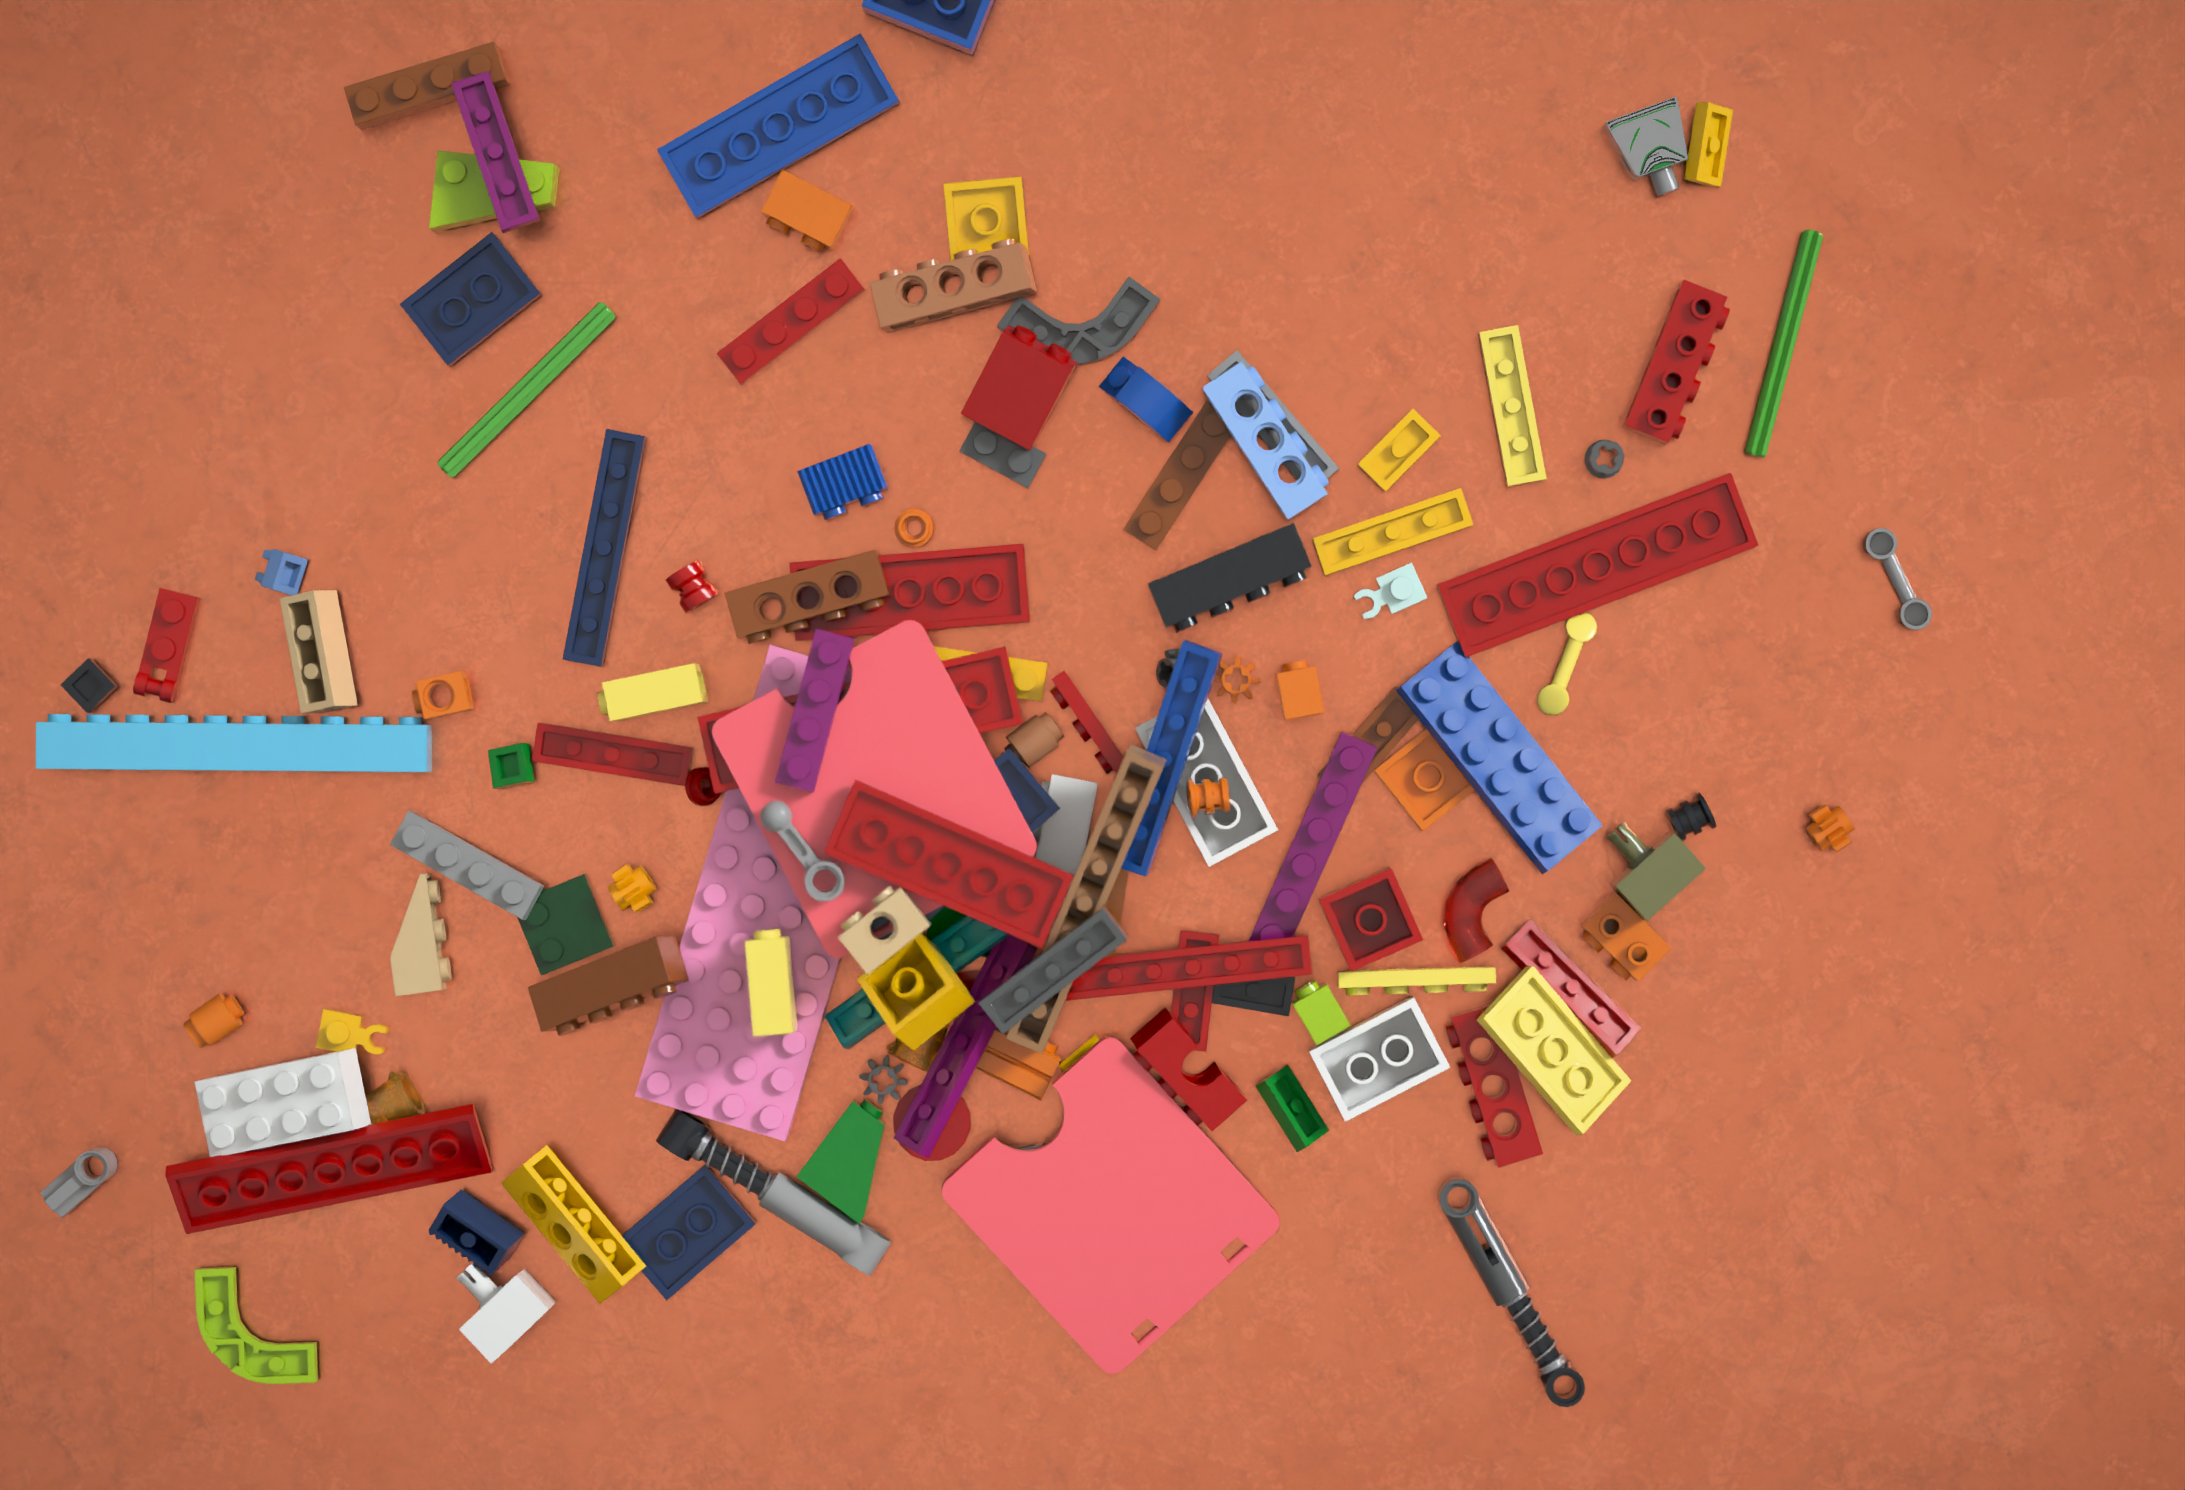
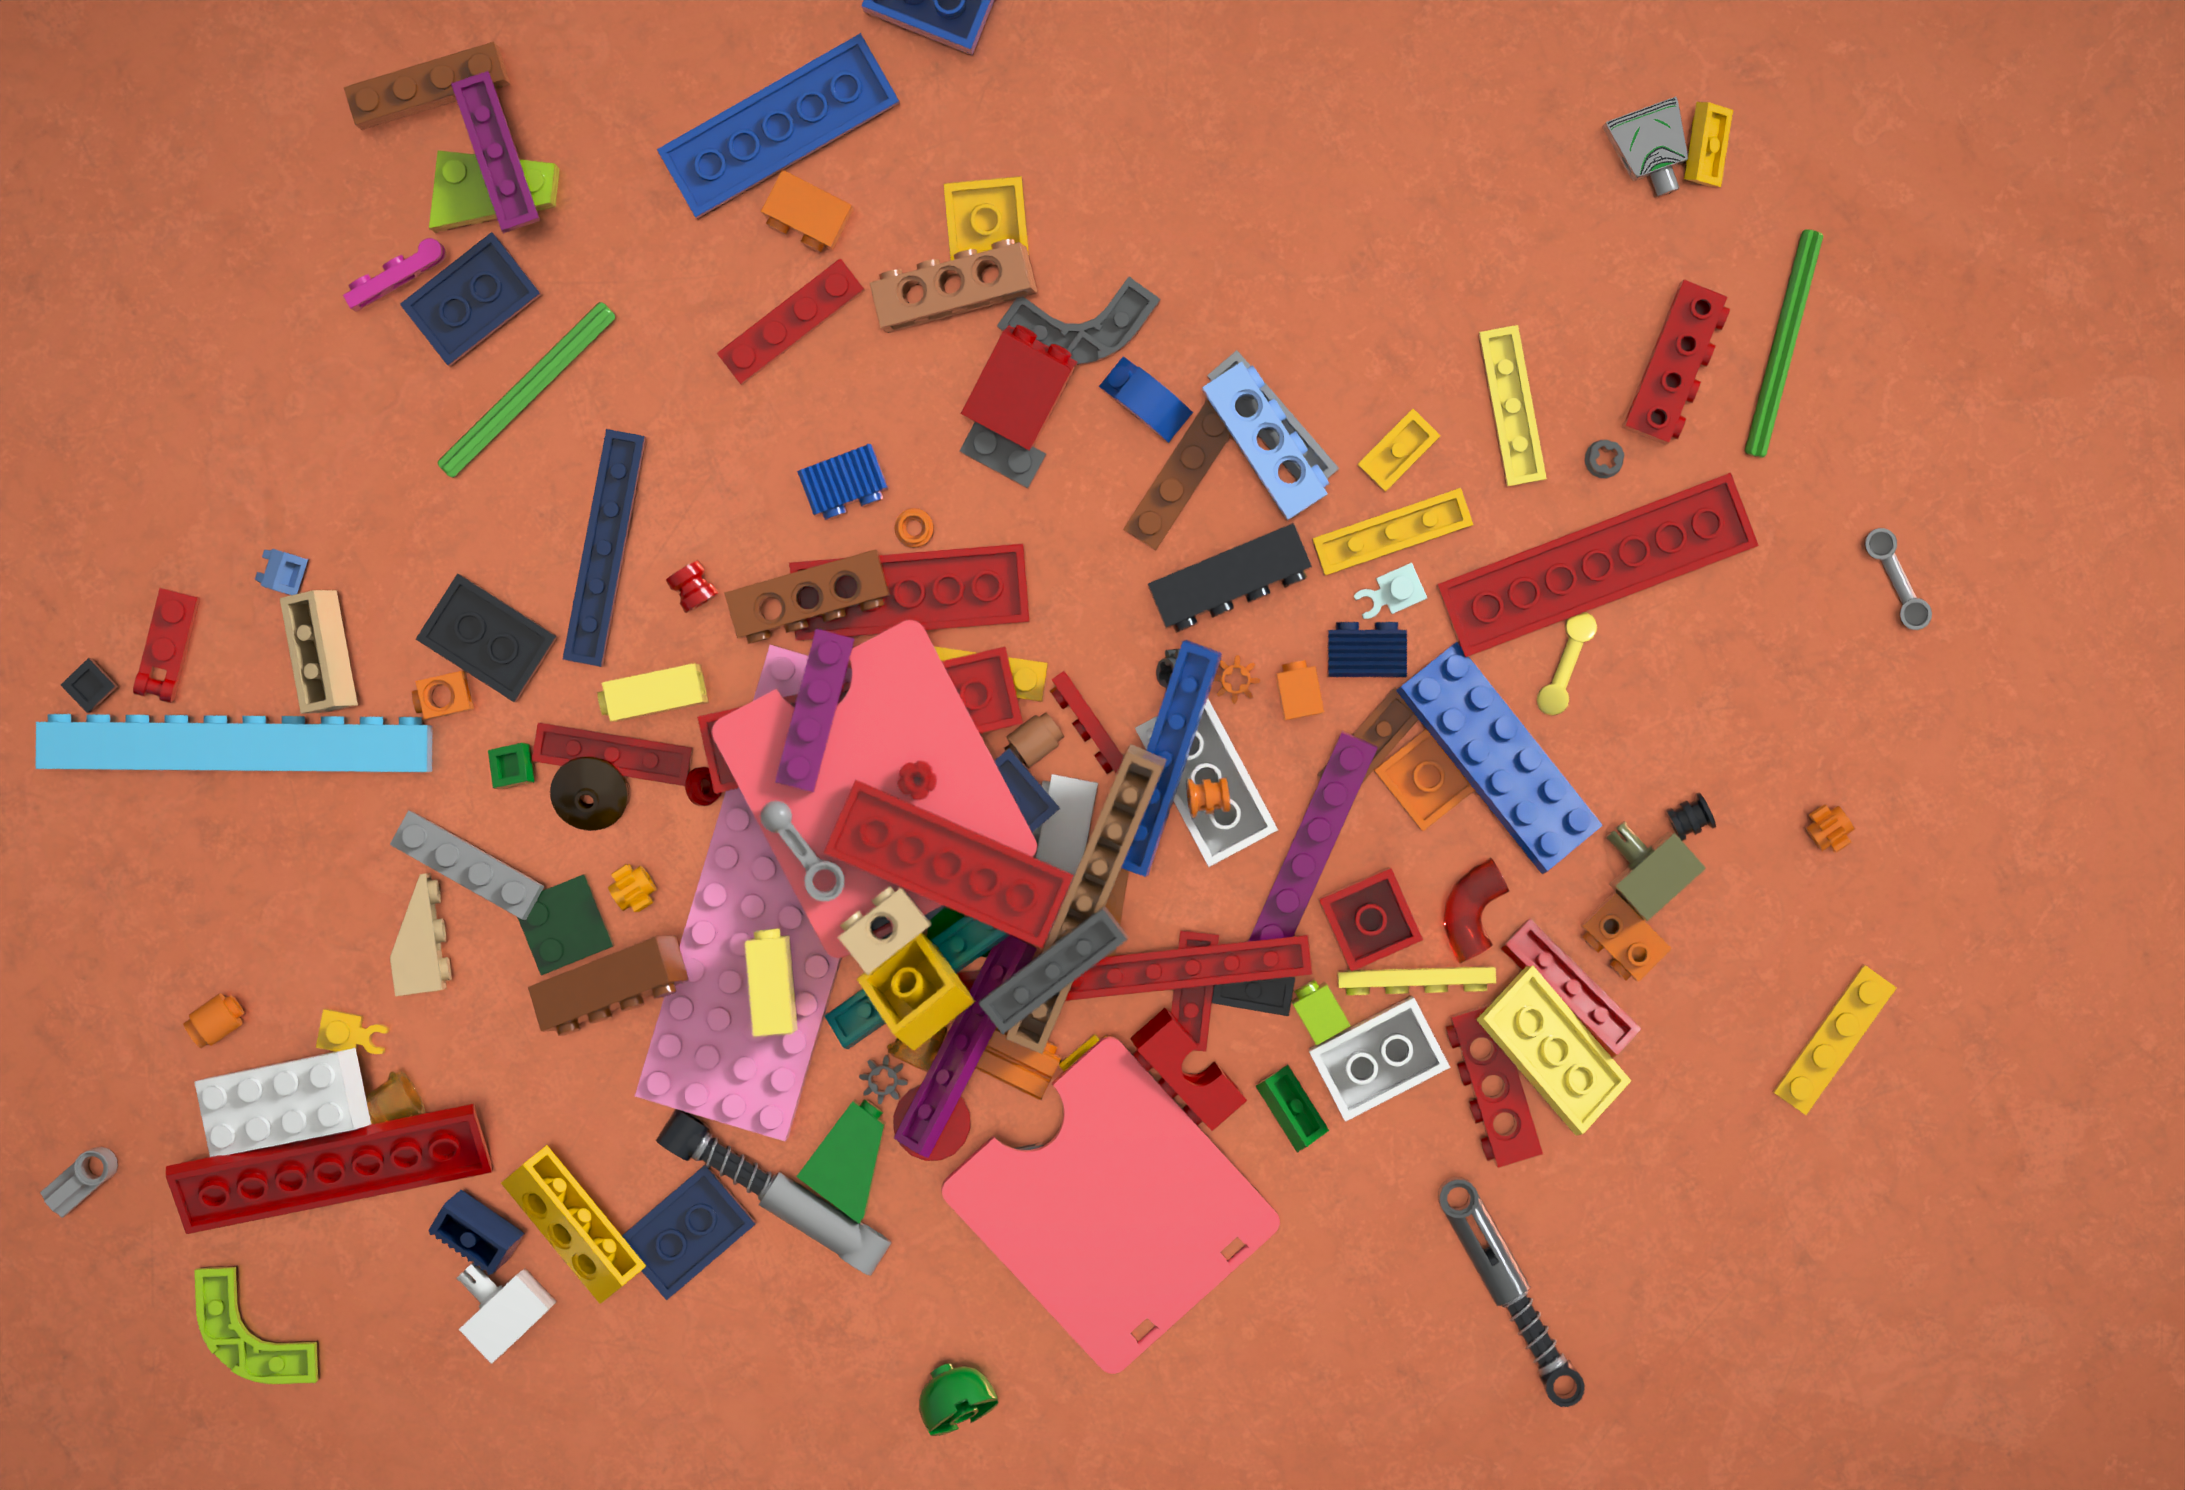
none -> dark pink plate [343,238,446,312]
none -> black plate [416,573,557,702]
none -> dark brown dish [550,757,628,831]
none -> red plate [898,761,937,800]
none -> green cylinder [919,1363,999,1436]
none -> dark blue brick [1327,622,1407,678]
none -> yellow plate [1773,965,1897,1115]

